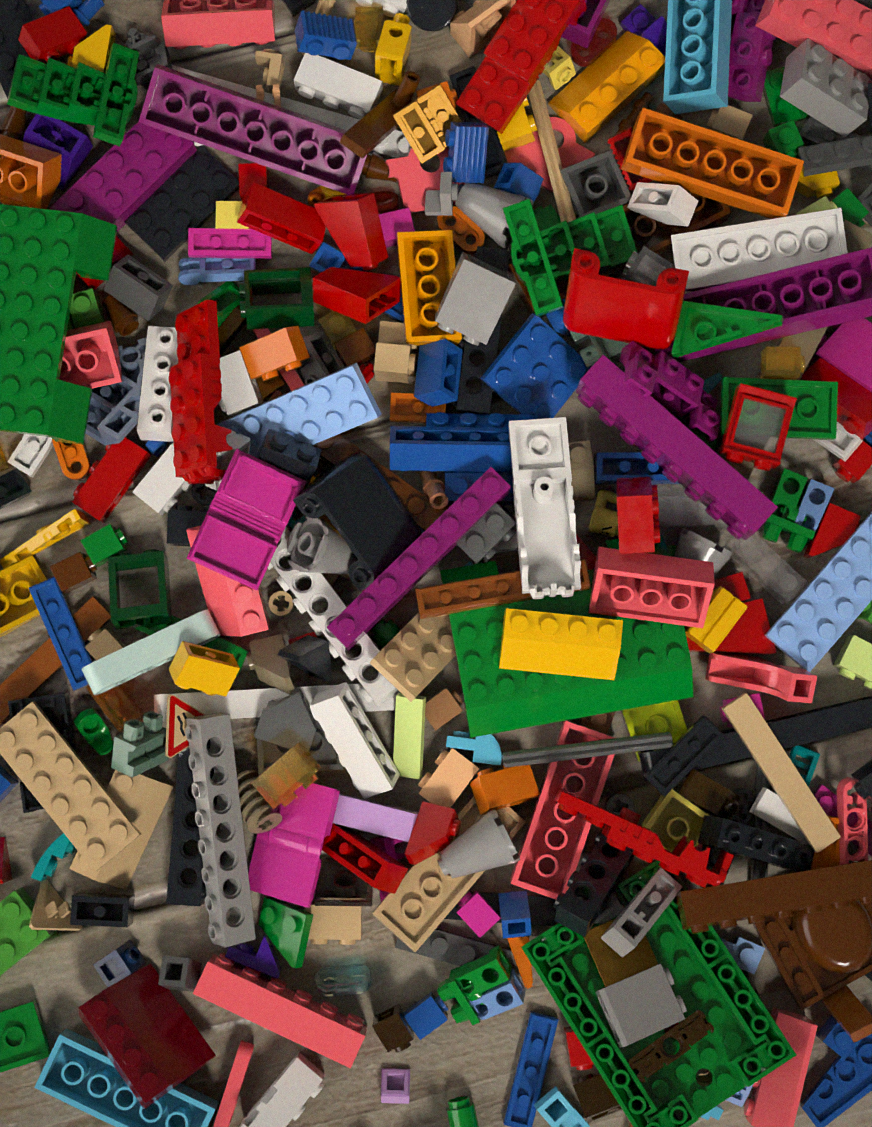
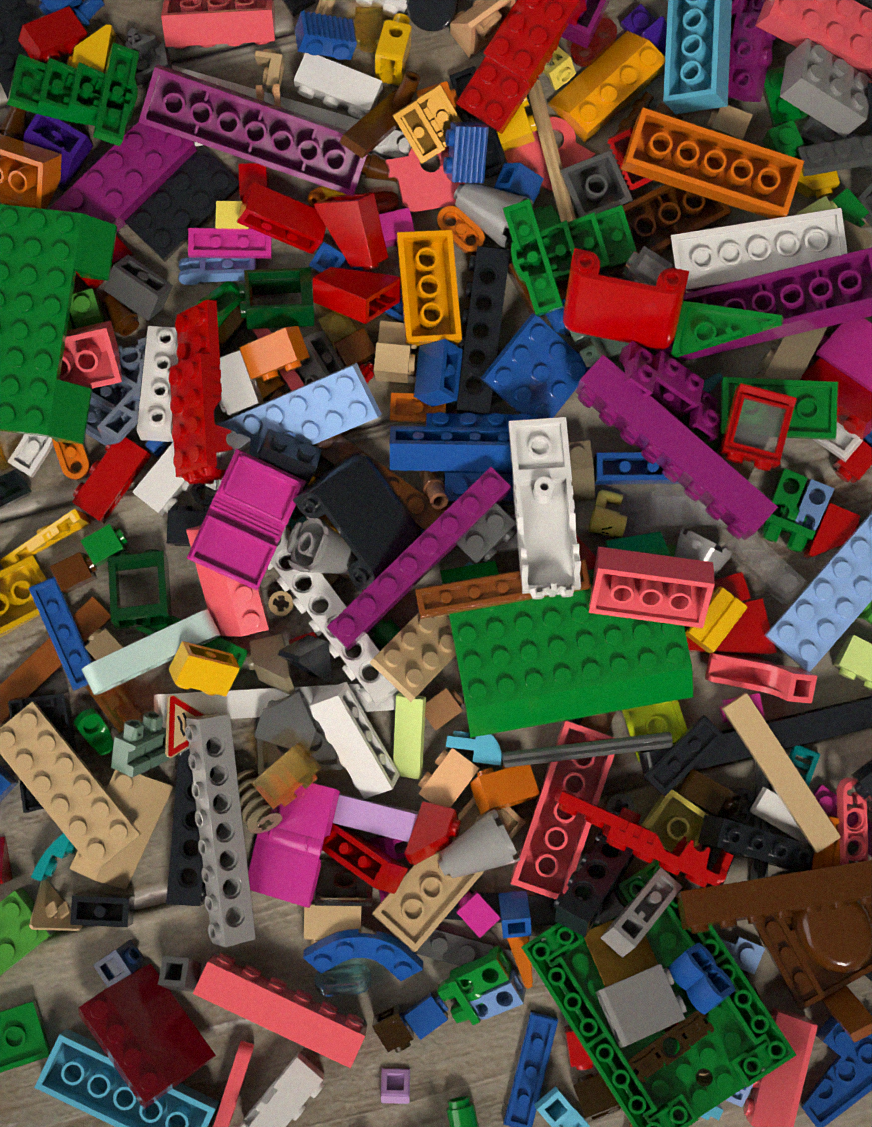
dark purple slope [225,934,282,979] -> none
green wing [258,896,314,968] -> none
light grey bracket [425,172,458,216] -> none
light grey slope [435,252,516,346] -> none
yellow slope [499,608,623,680] -> none
red brick [617,476,660,554] -> none
white slope [627,182,698,226] -> none
clear yellow brick [761,346,805,380] -> none
none -> blue plate [303,929,423,981]
none -> blue brick [668,942,735,1015]

